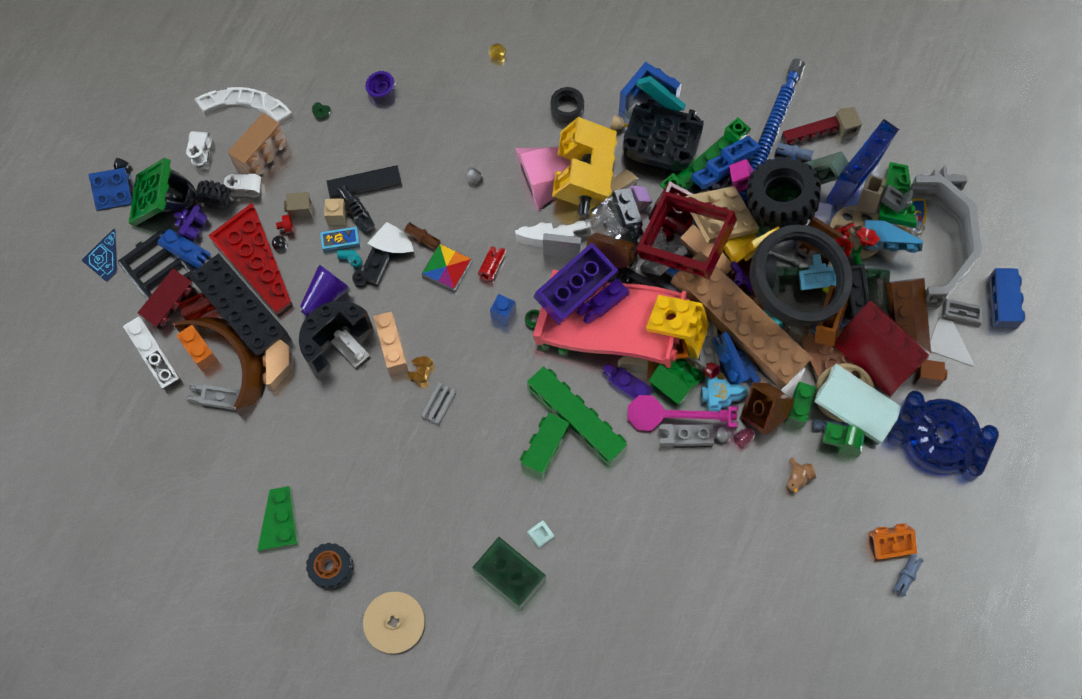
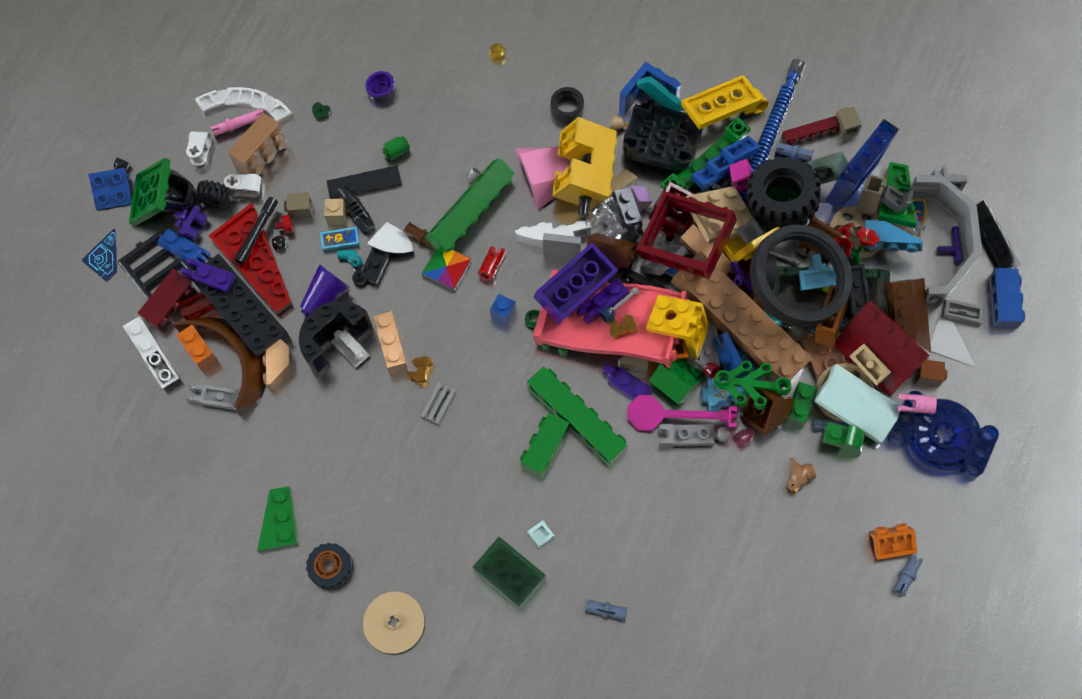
none -> dark purple hinge [179,258,236,293]
none -> bright pink pin [210,108,263,137]
none -> black piece [234,197,278,265]
none -> green brick [382,136,410,160]
none -> green brick [424,158,515,253]
none -> sand blue pin [585,599,628,621]
none -> hinge [599,288,639,324]
none -> pearl gold piece [609,315,638,340]
none -> yellow hinge [681,75,769,130]
none -> green plant [714,361,791,410]
none -> dark grey panel [737,216,766,244]
none -> tan slope [849,343,891,386]
none -> bright pink hinge [898,393,937,414]
none -> dark purple piece [937,226,963,263]
none -> black plate [976,200,1021,268]

